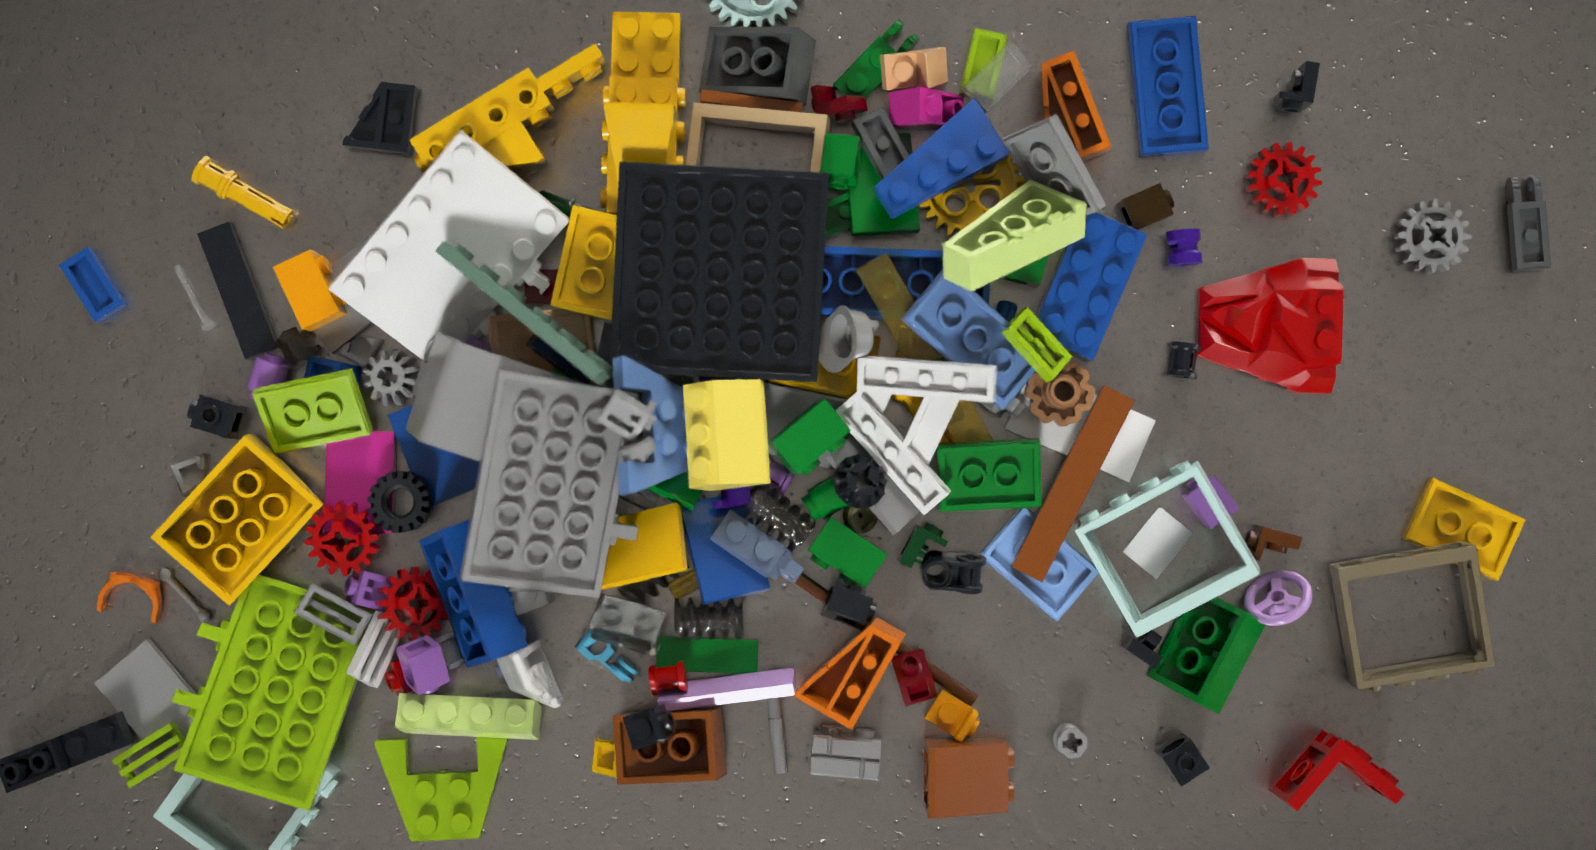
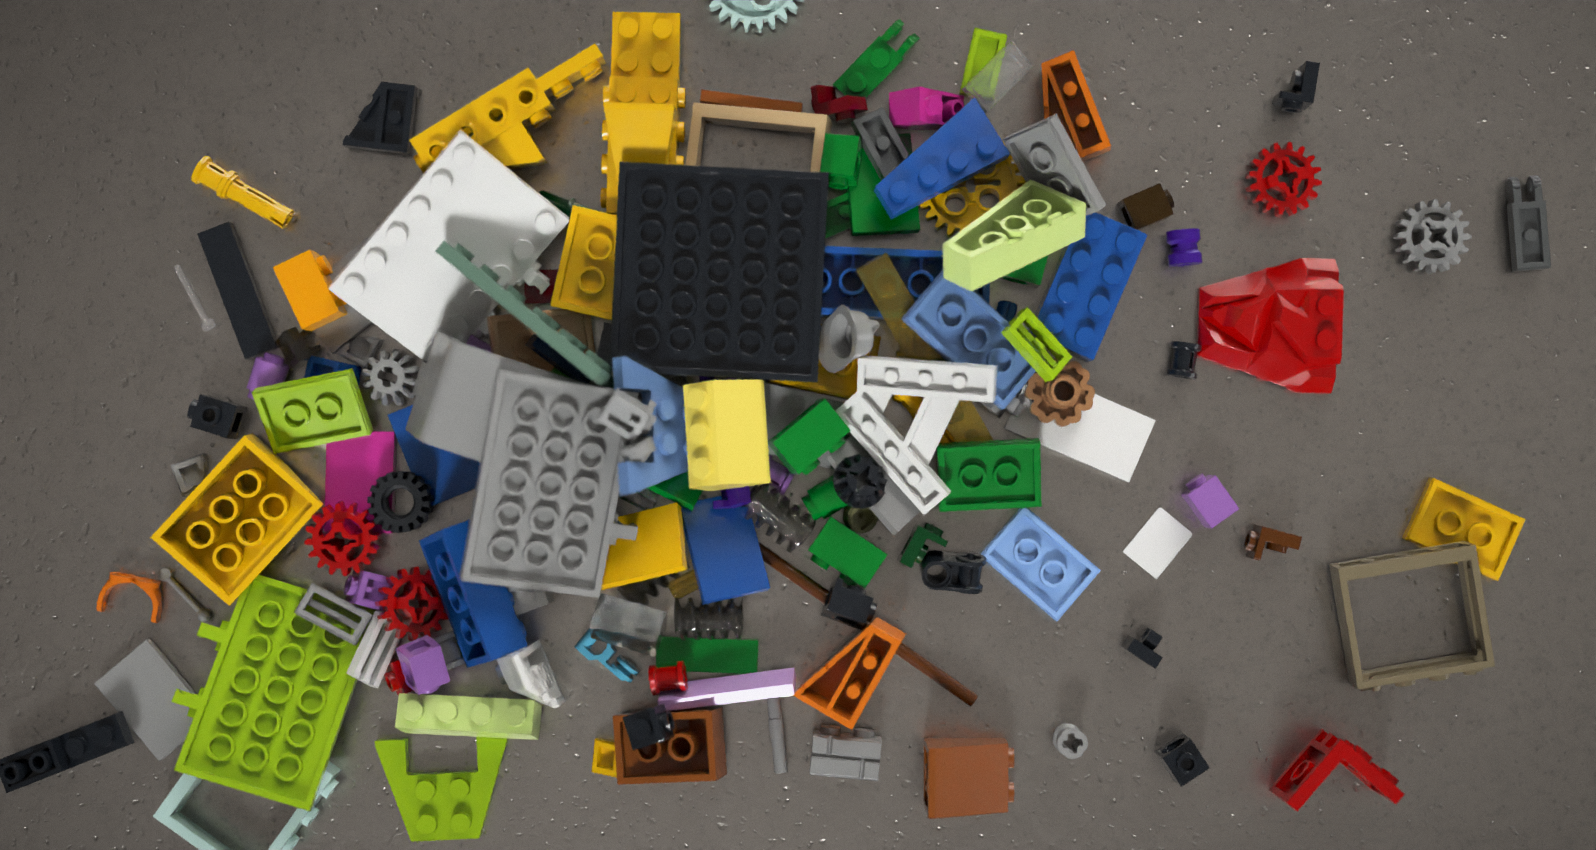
blue tile [59,247,128,323] -> none
lime tile [111,721,185,789] -> none
dark grey slope [699,27,816,106] -> none
sand blue hinge [710,509,804,584] -> none
light nougat slope [880,47,948,90] -> none
dark red bracket [891,648,937,707] -> none
light orange bracket [924,688,980,742] -> none
dark orange tile [1011,385,1135,582] -> none
light aqua window [1075,460,1260,638] -> none
blue tile [1127,16,1209,157] -> none
green slope [1147,597,1266,714] -> none
lavender piece [1244,570,1313,626] -> none

